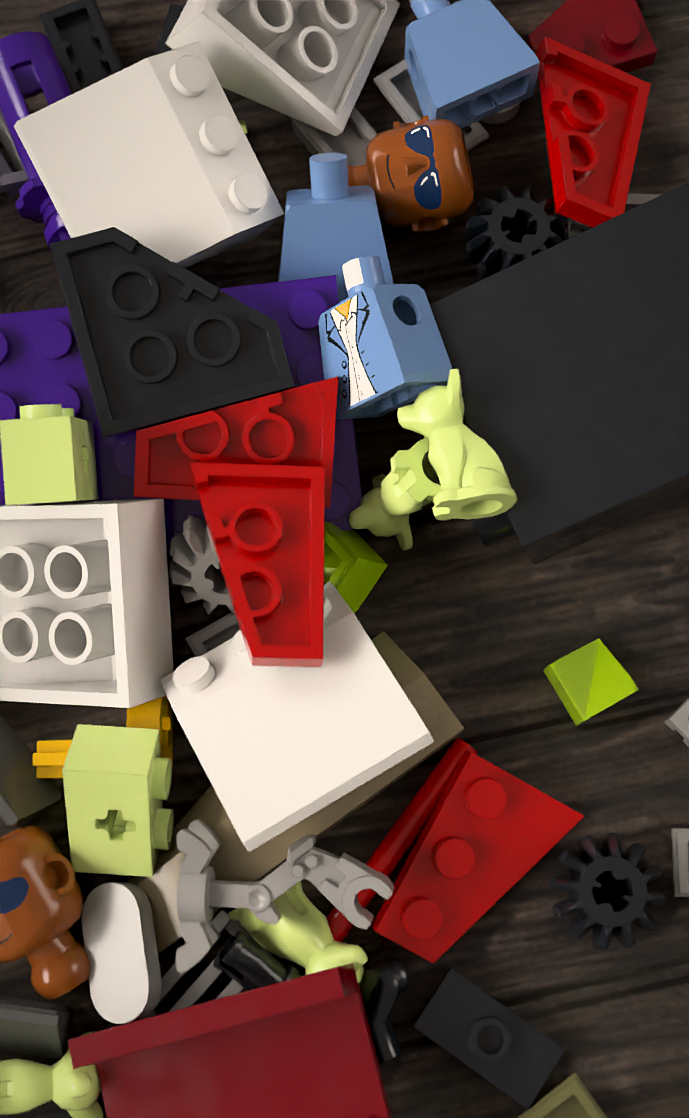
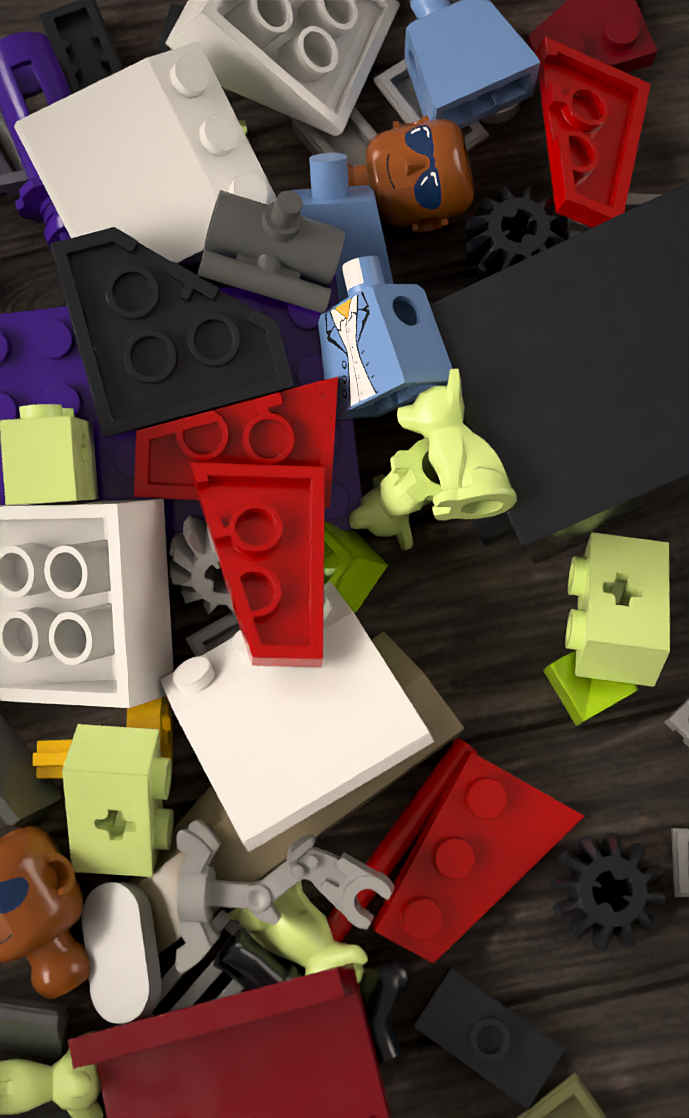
none -> dark grey pin [198,190,345,314]
none -> yellowish green brick [565,532,670,687]

